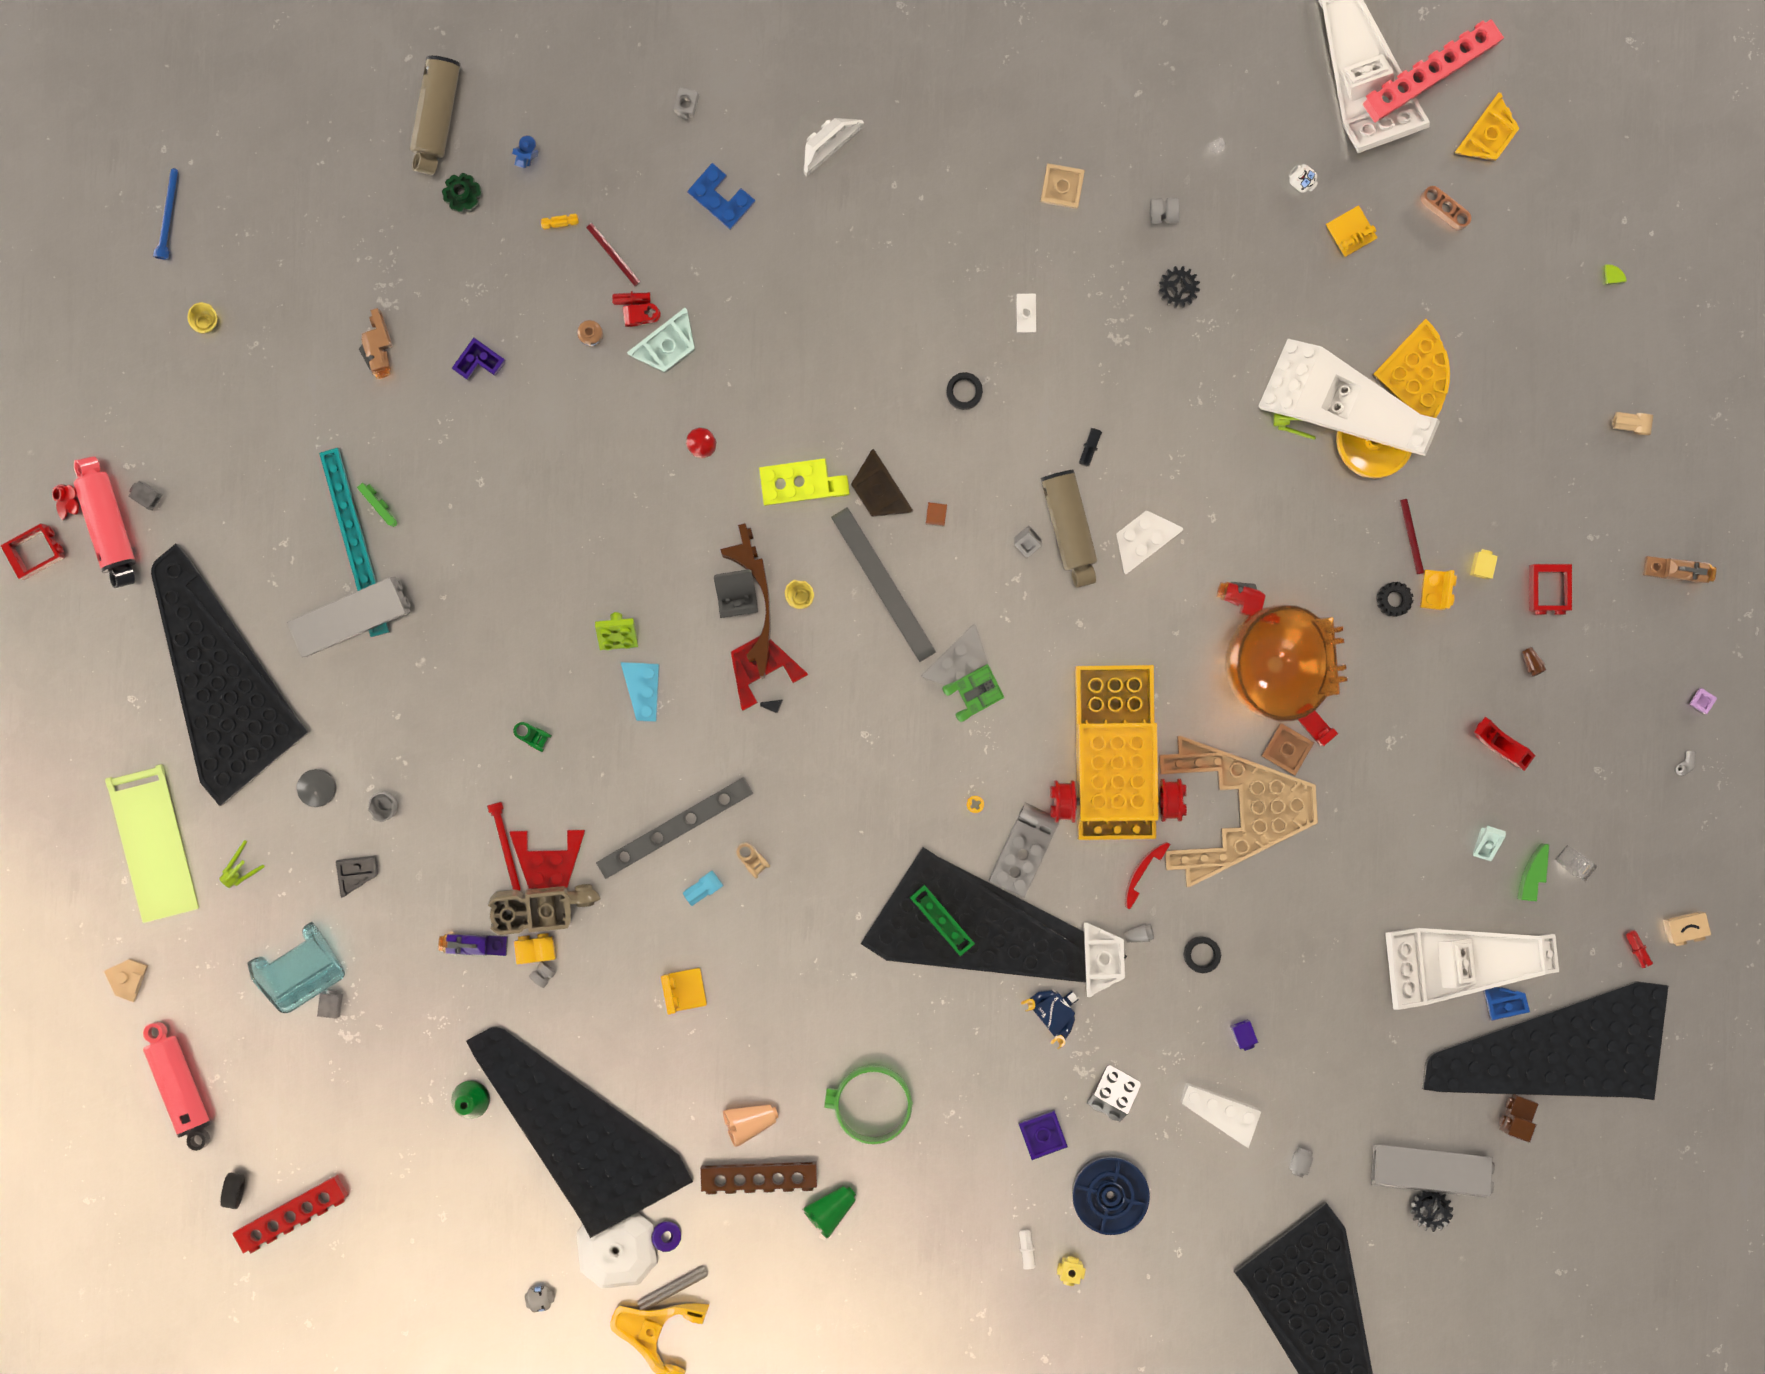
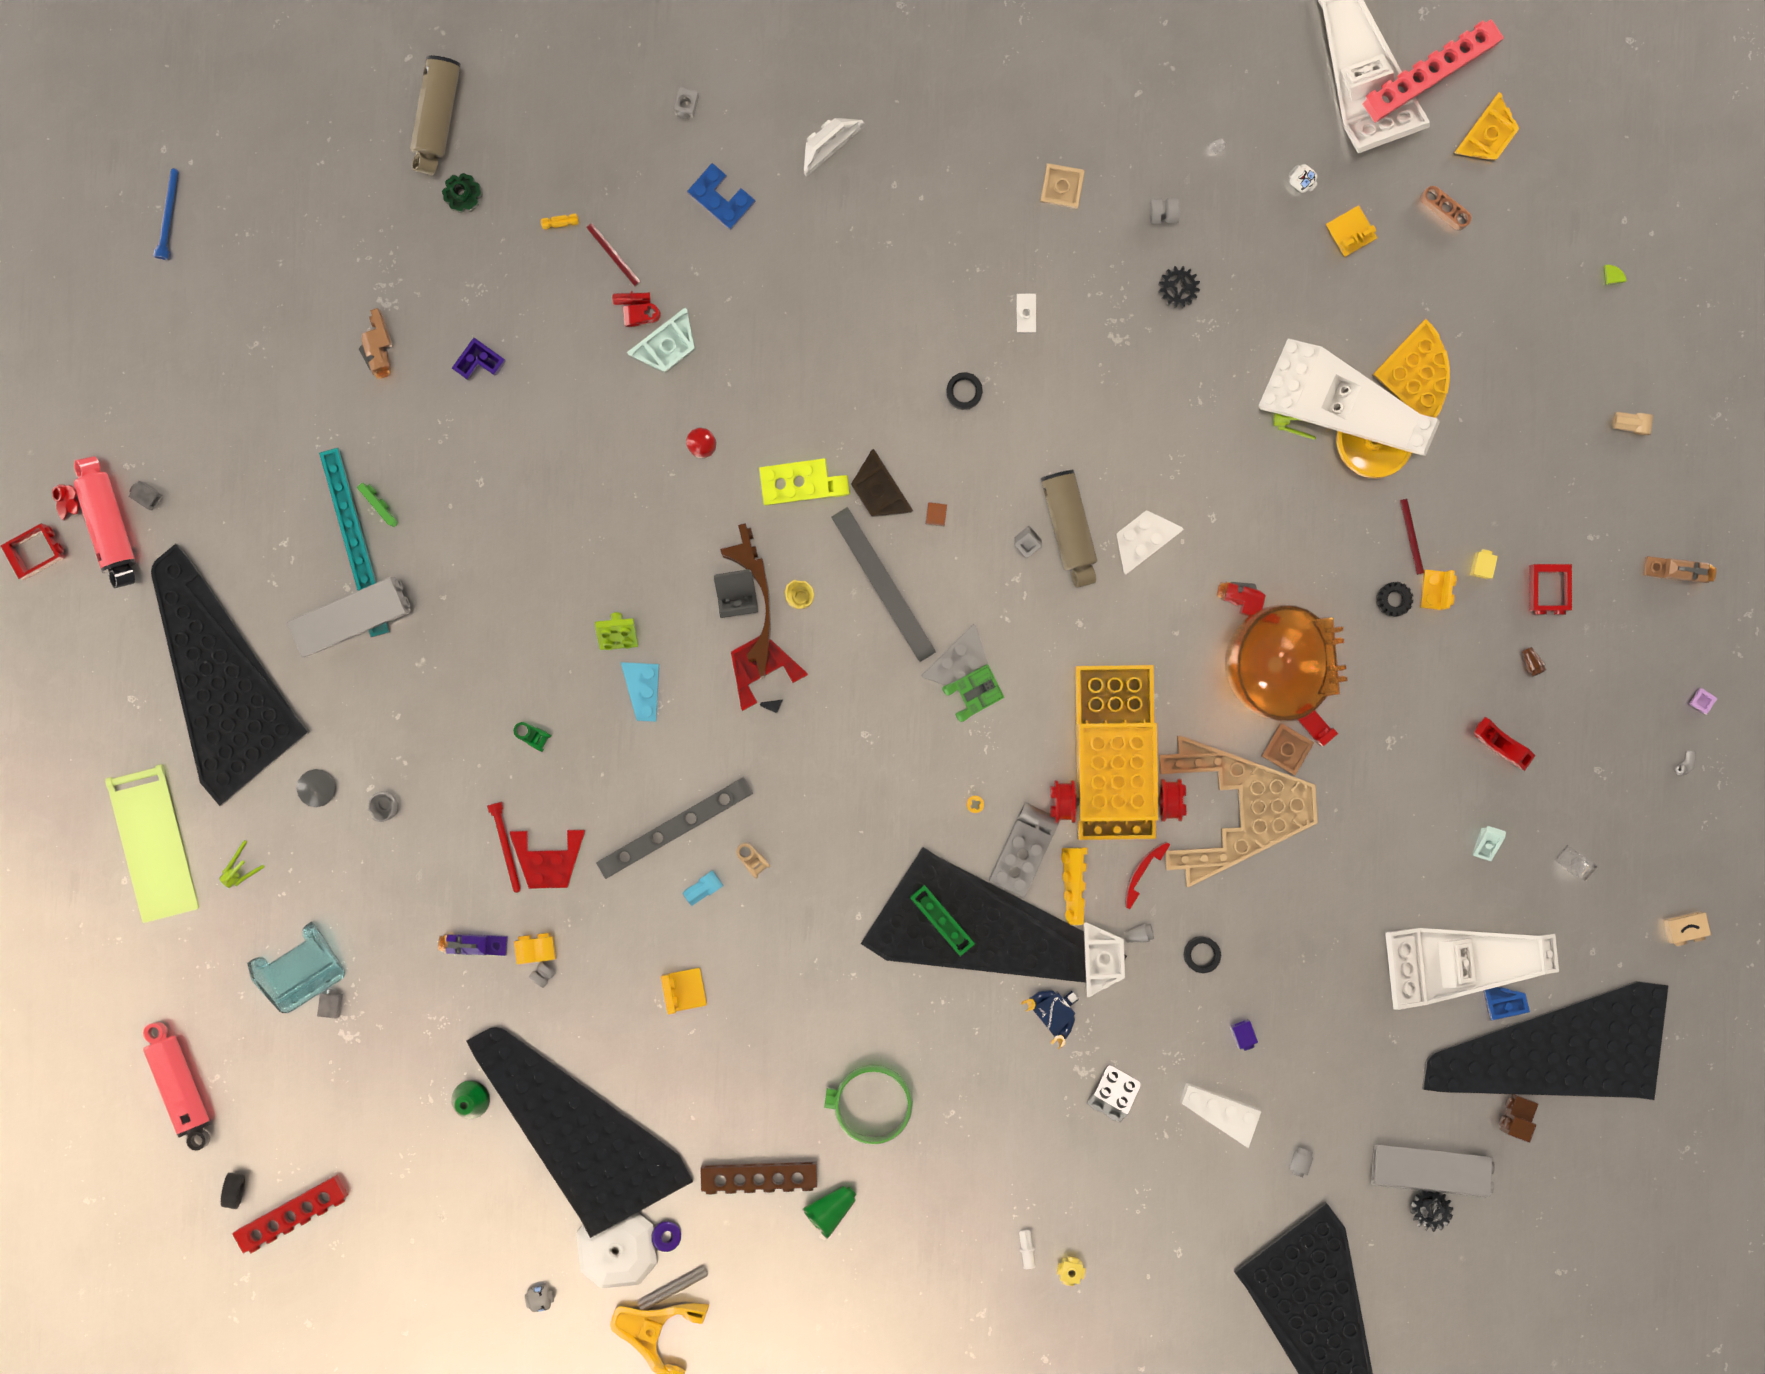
tan plate [104,959,148,1002] -> none
light yellow hair [187,302,218,334] -> none
wing [336,856,378,898] -> none
dark tan brick [488,884,601,935] -> none
blue hips [512,135,539,168] -> none
medium nougat head [577,320,603,347] -> none
light nougat cone [723,1104,778,1147] -> none
dark purple plate [1018,1110,1068,1160] -> none
dark blue piece [1072,1156,1150,1235] -> none
black axle [1079,428,1102,467] -> none
bright green slope [1517,843,1549,901] -> none
red axle [1626,930,1653,968] -> none
none -> yellow wing [1061,847,1088,925]

